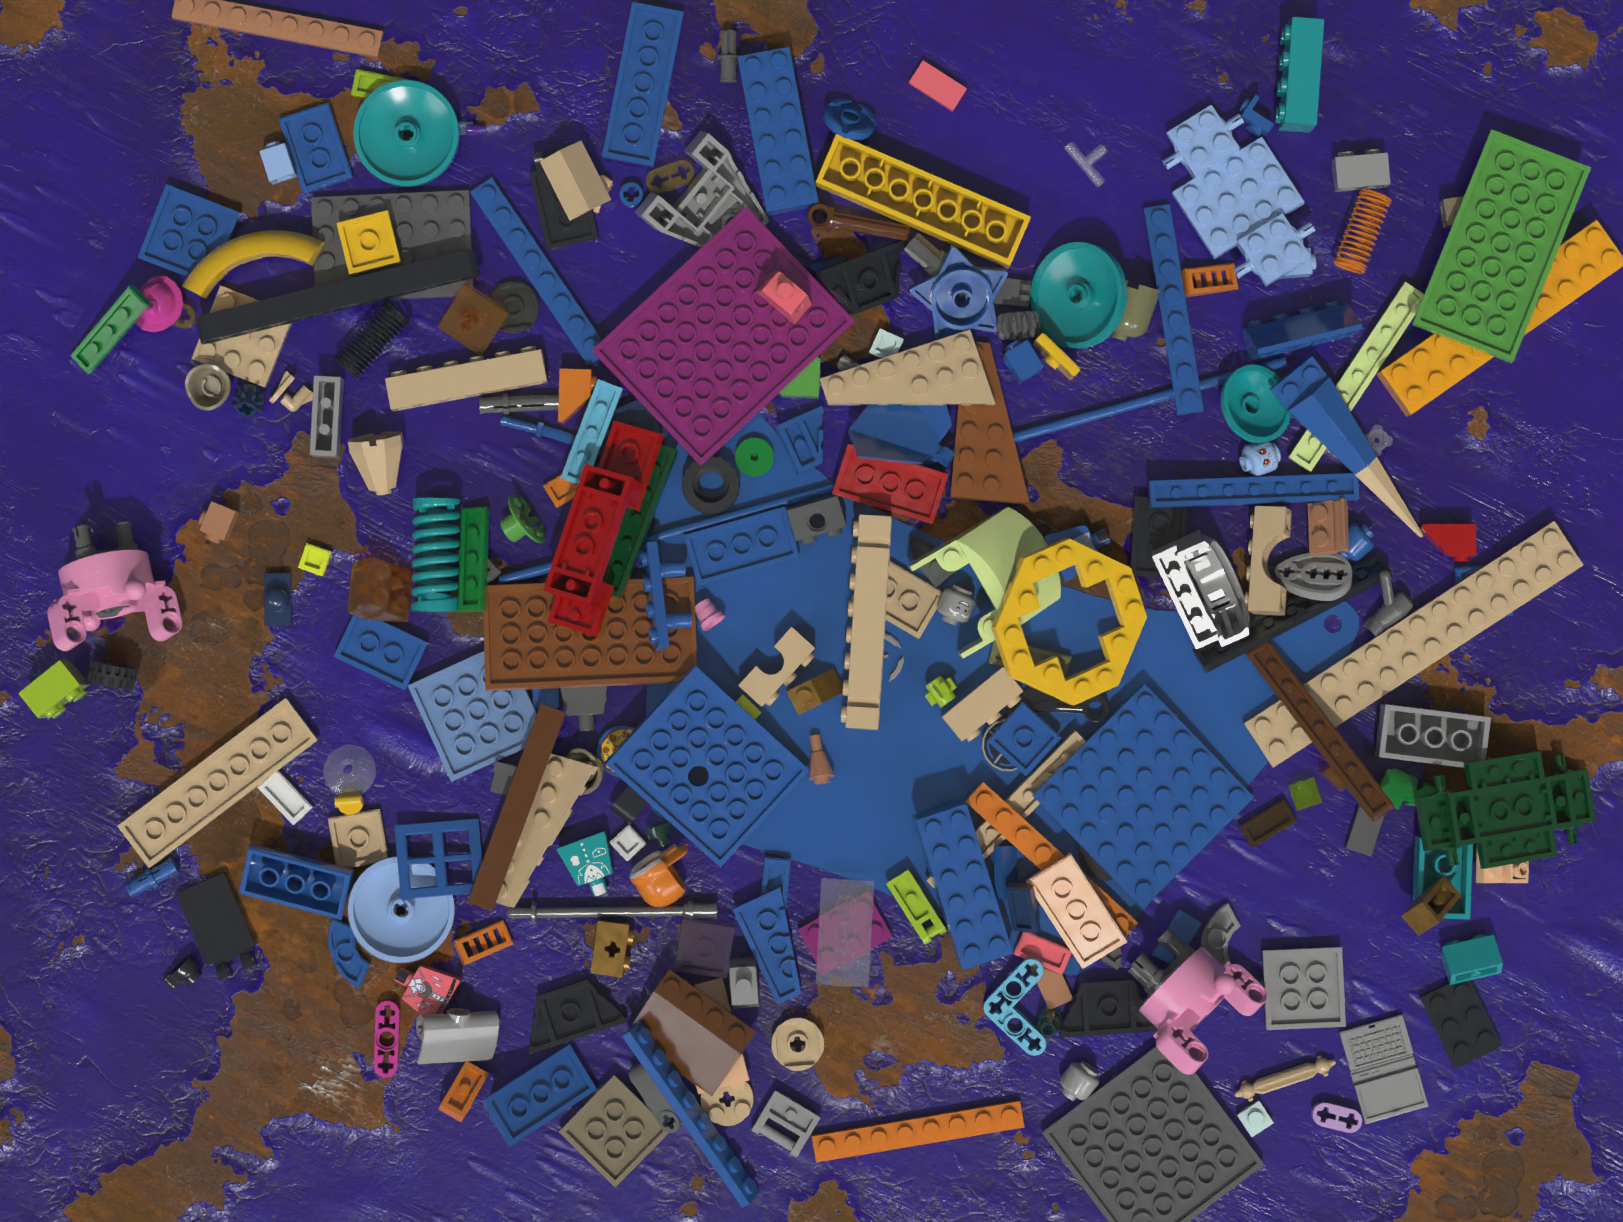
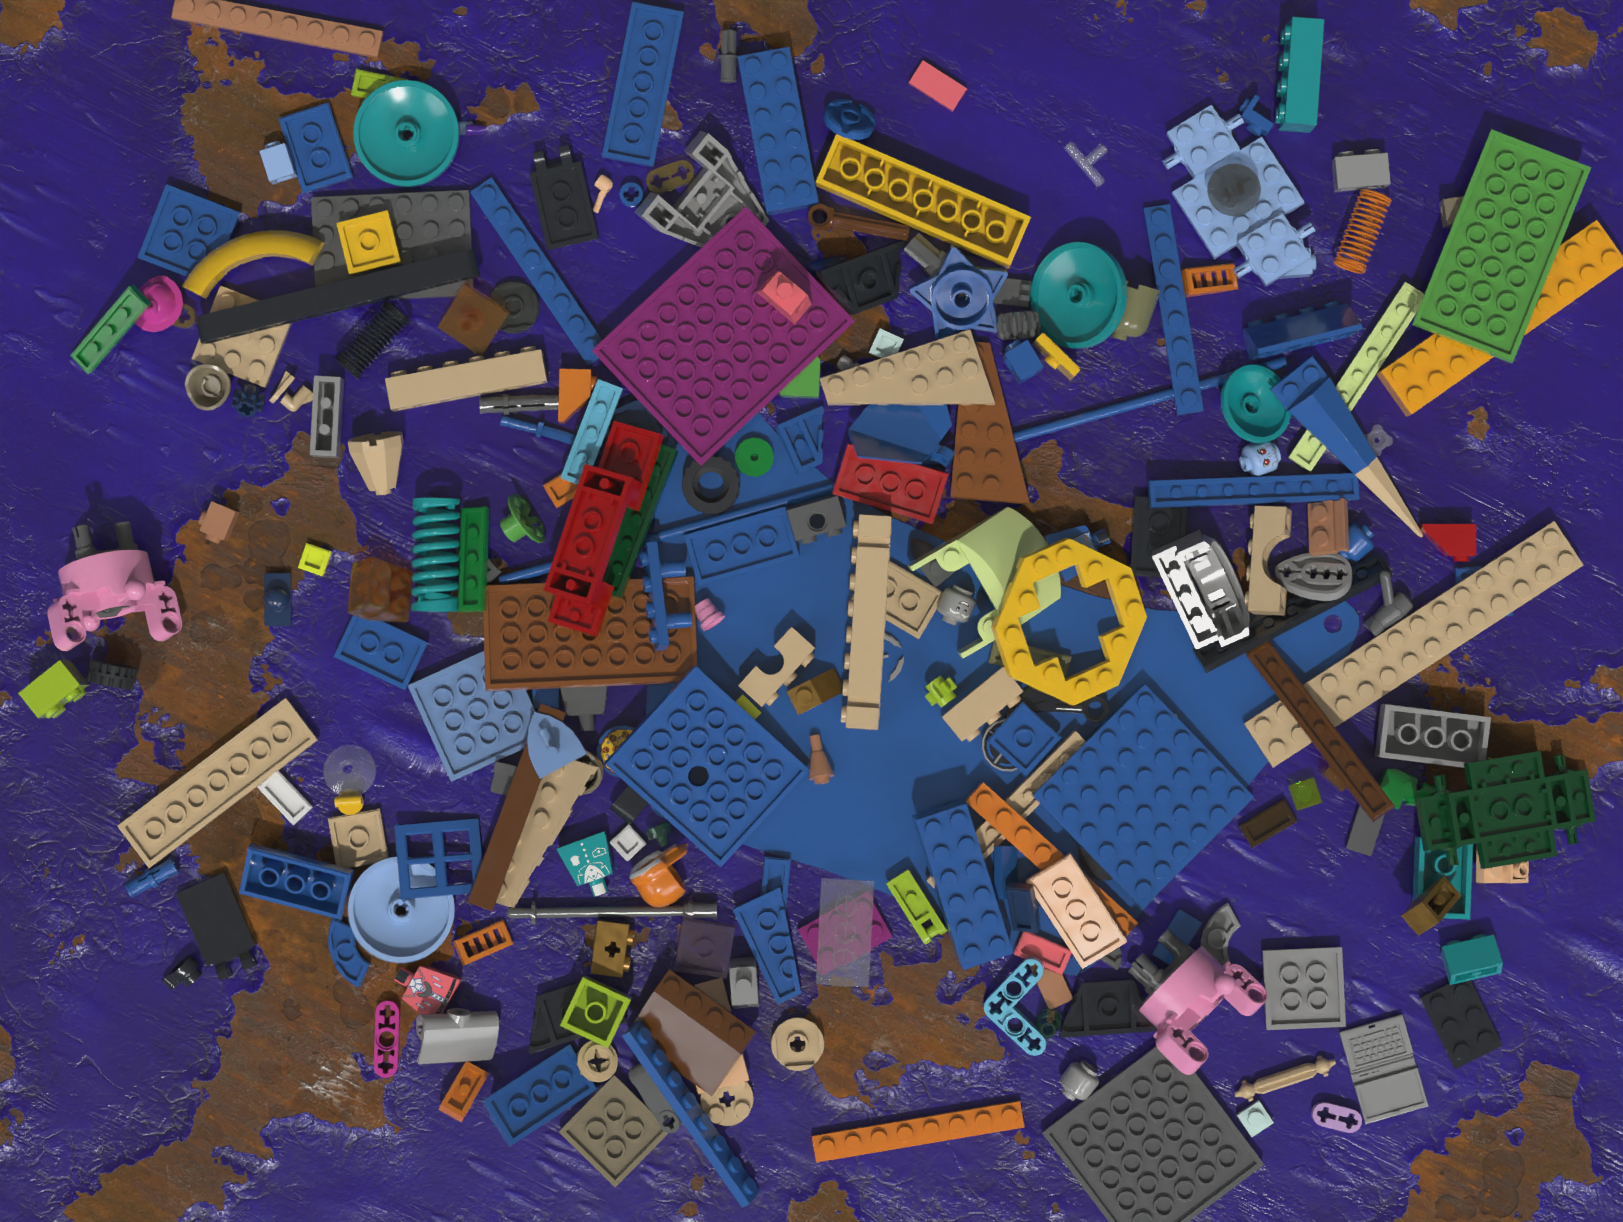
tan piece [540,141,611,221] -> none
light grey plate [751,1090,821,1158] -> none
none -> medium blue shield [527,712,587,778]
none -> lime brick [560,975,632,1048]
none -> tan gear [576,1041,618,1082]
none -> clear smoke piece [1207,164,1261,216]

